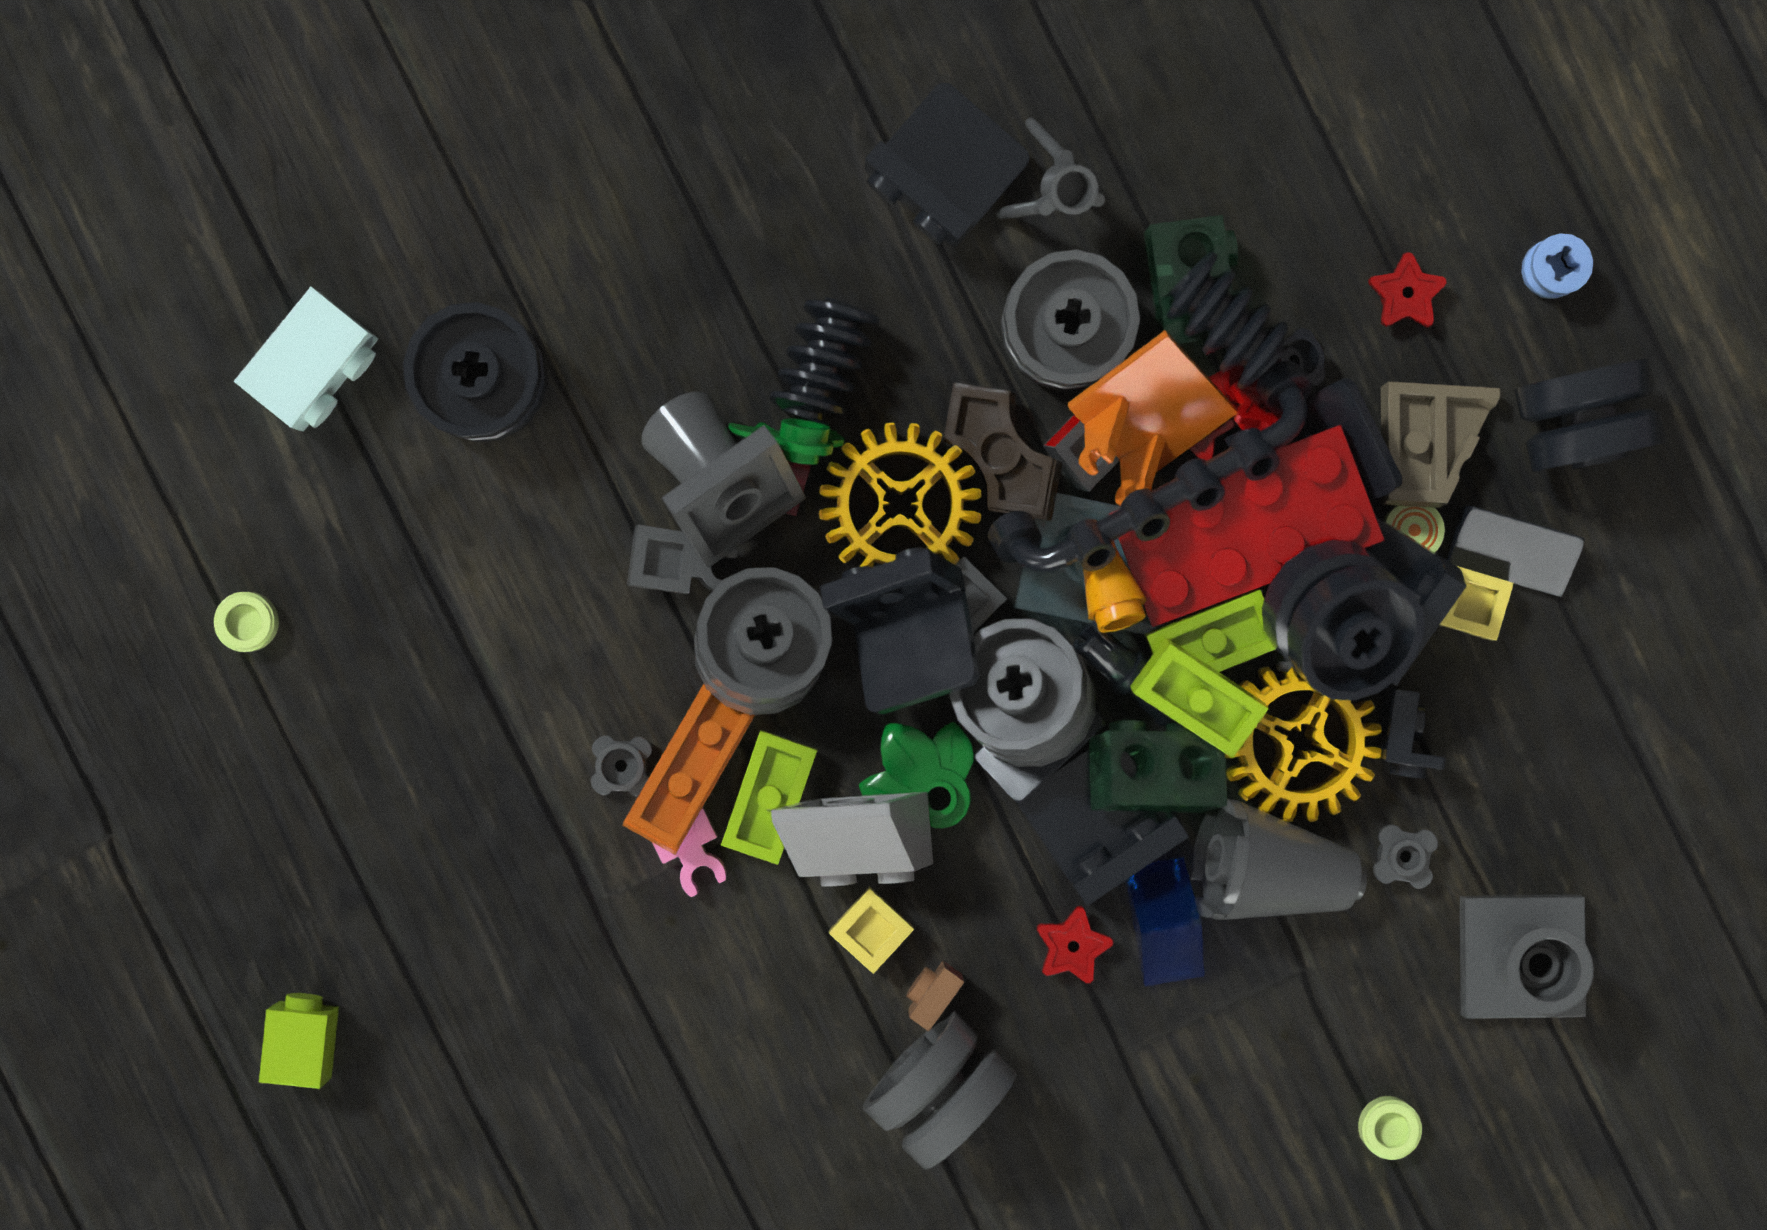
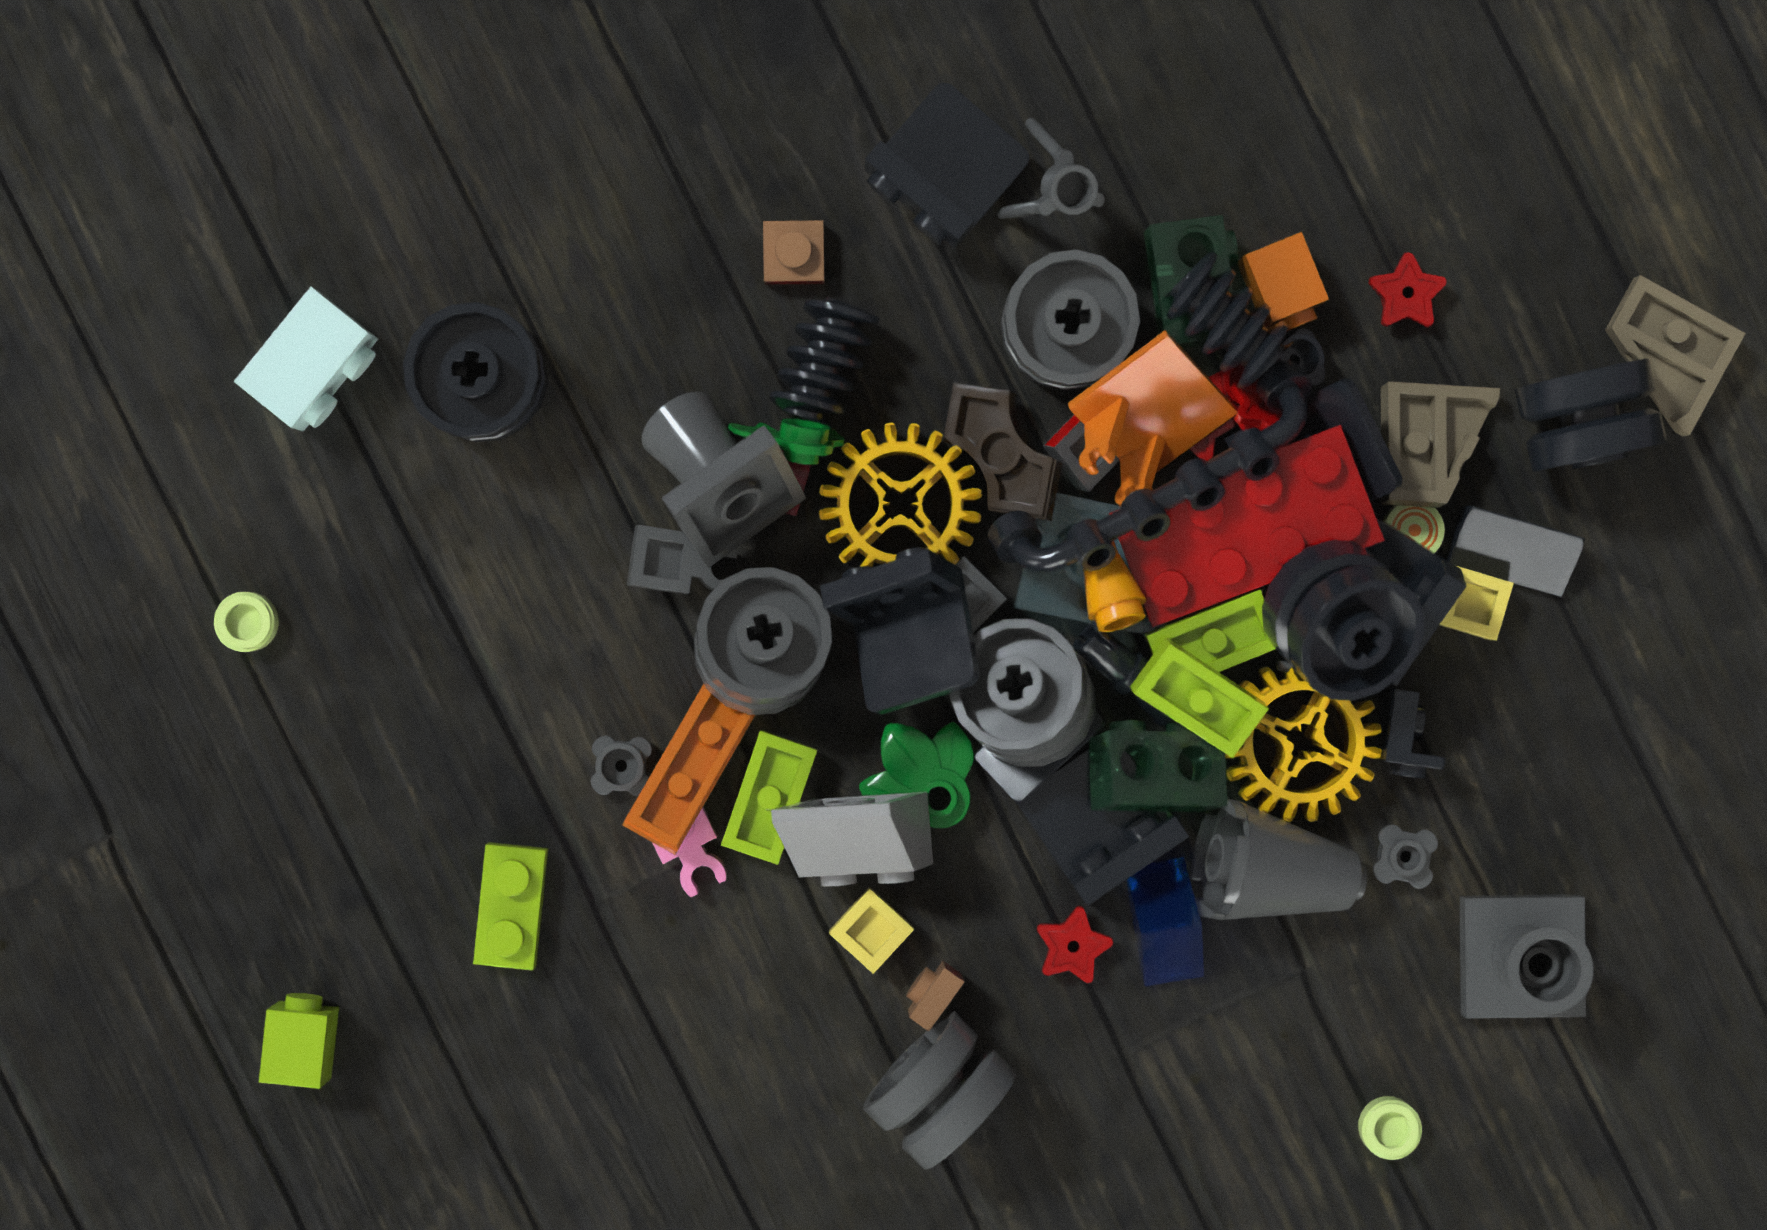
light blue wheel [1521,233,1593,299] -> none
none -> lime plate [473,842,548,970]
none -> medium nougat plate [763,220,824,284]
none -> orange brick [1237,232,1329,331]
none -> dark tan wing [1605,275,1746,436]

